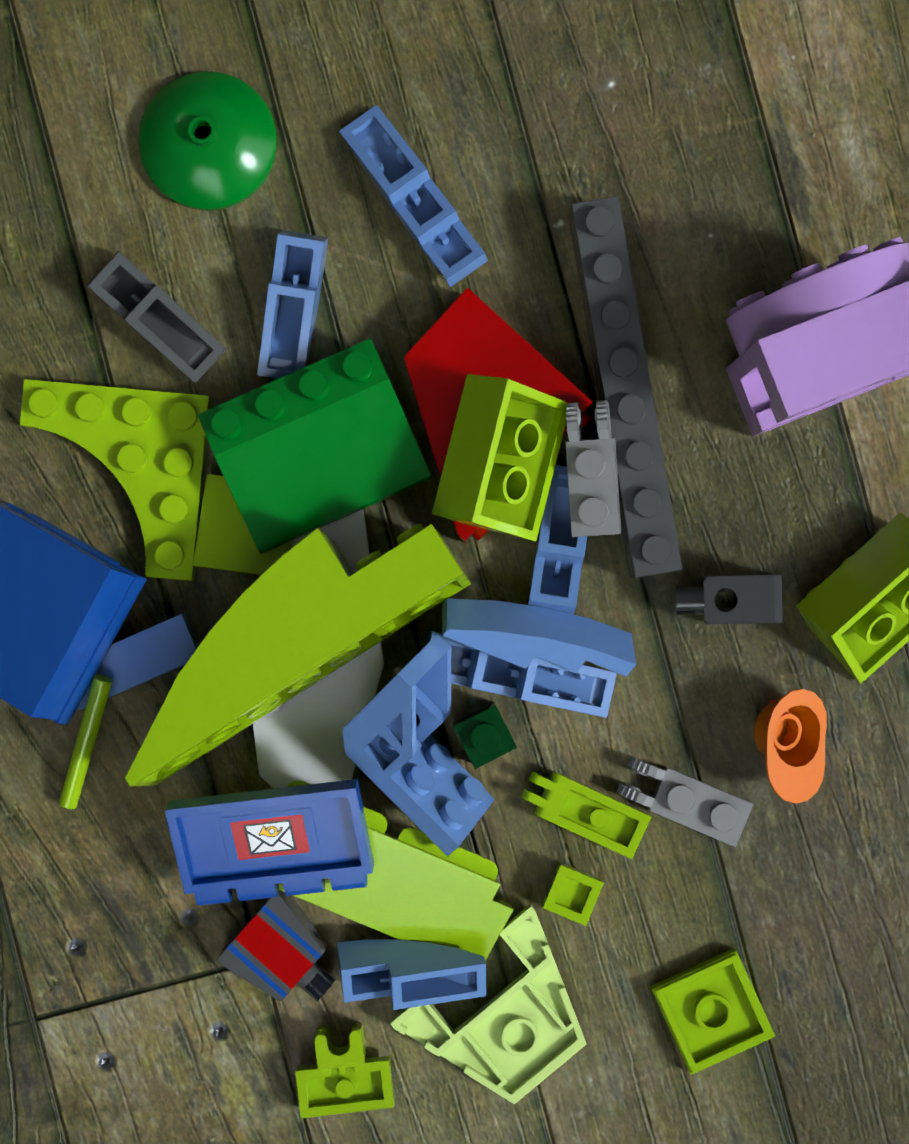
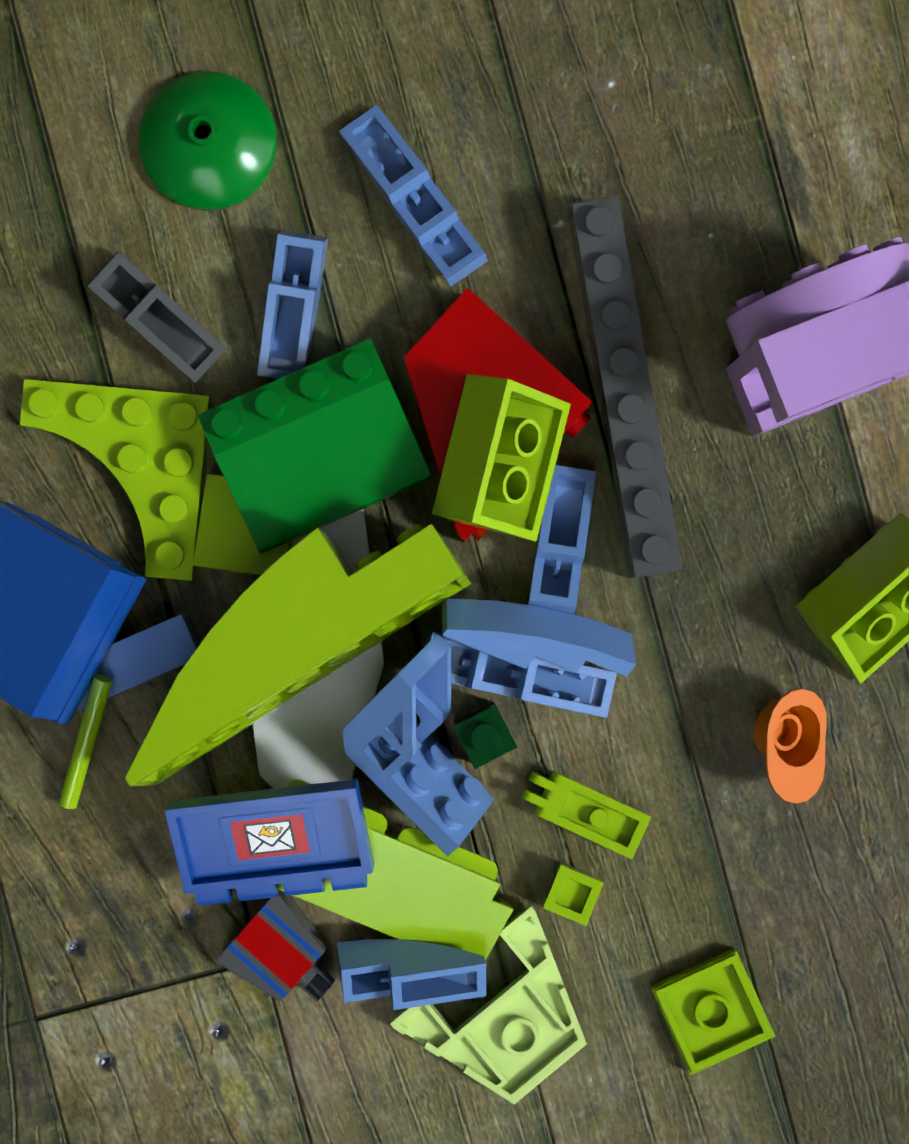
lime plate [295,1022,395,1118] -> none
light grey hinge [566,400,621,537] -> none
light grey hinge [616,756,754,847] -> none
dark grey torso [676,575,783,624] -> none

